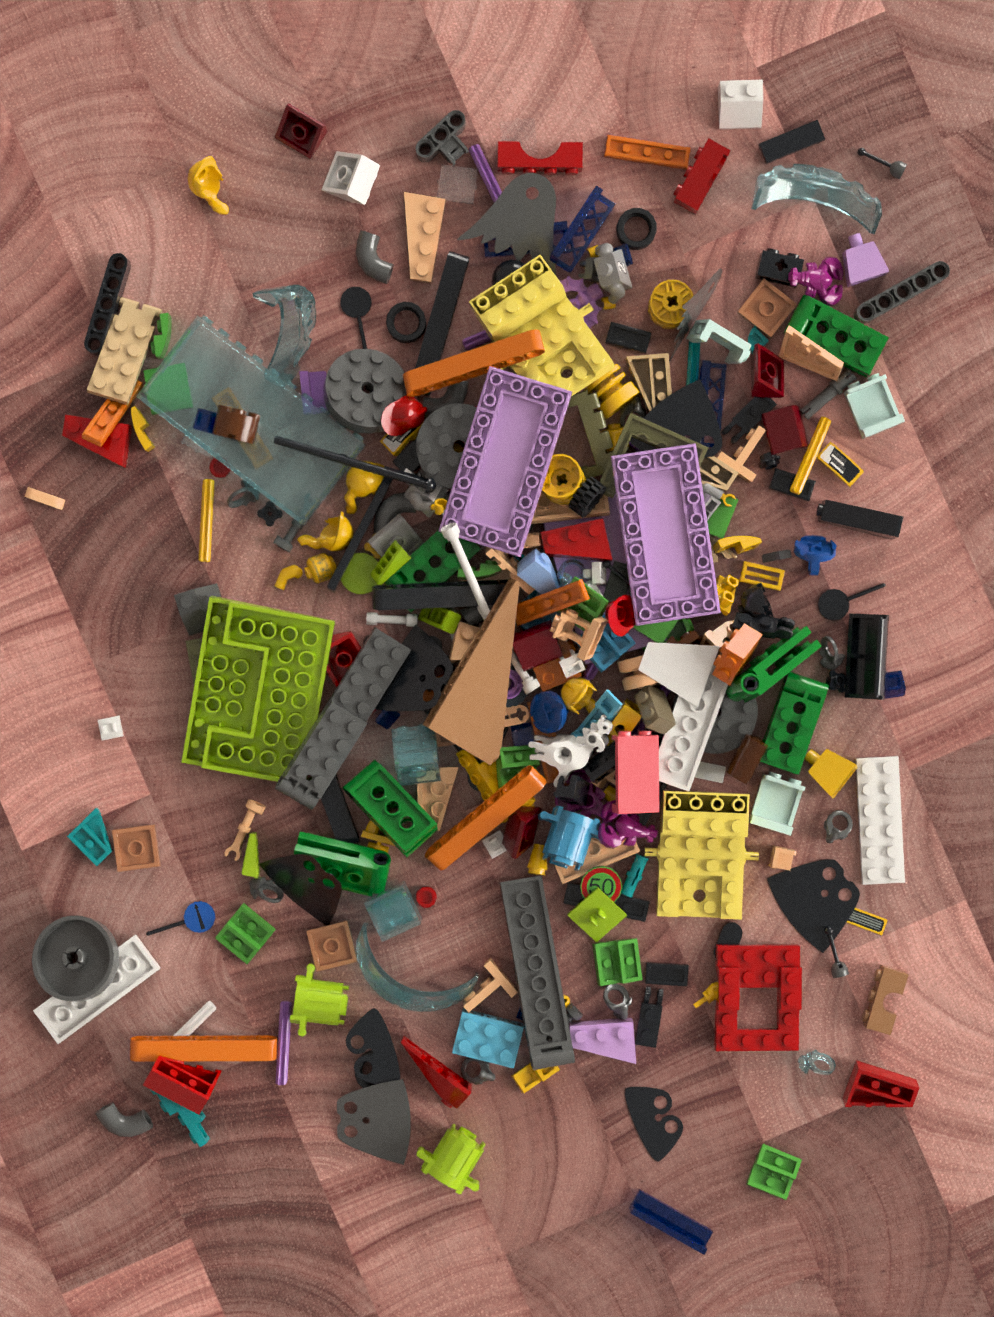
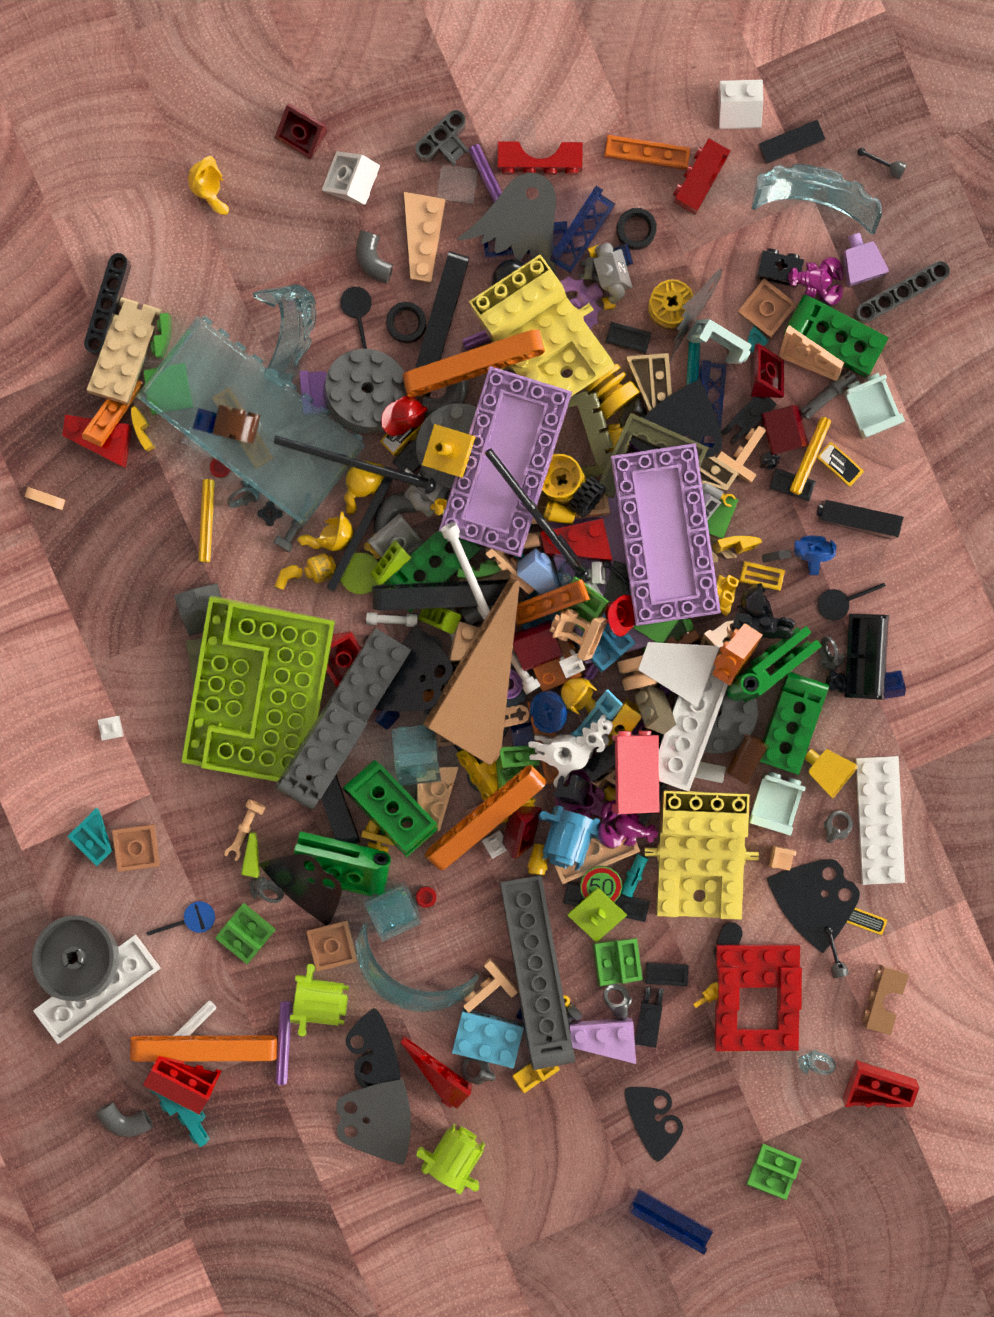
none -> yellow tile [422,424,475,478]
none -> black bar [485,448,589,581]
none -> yellow cone [543,501,576,524]

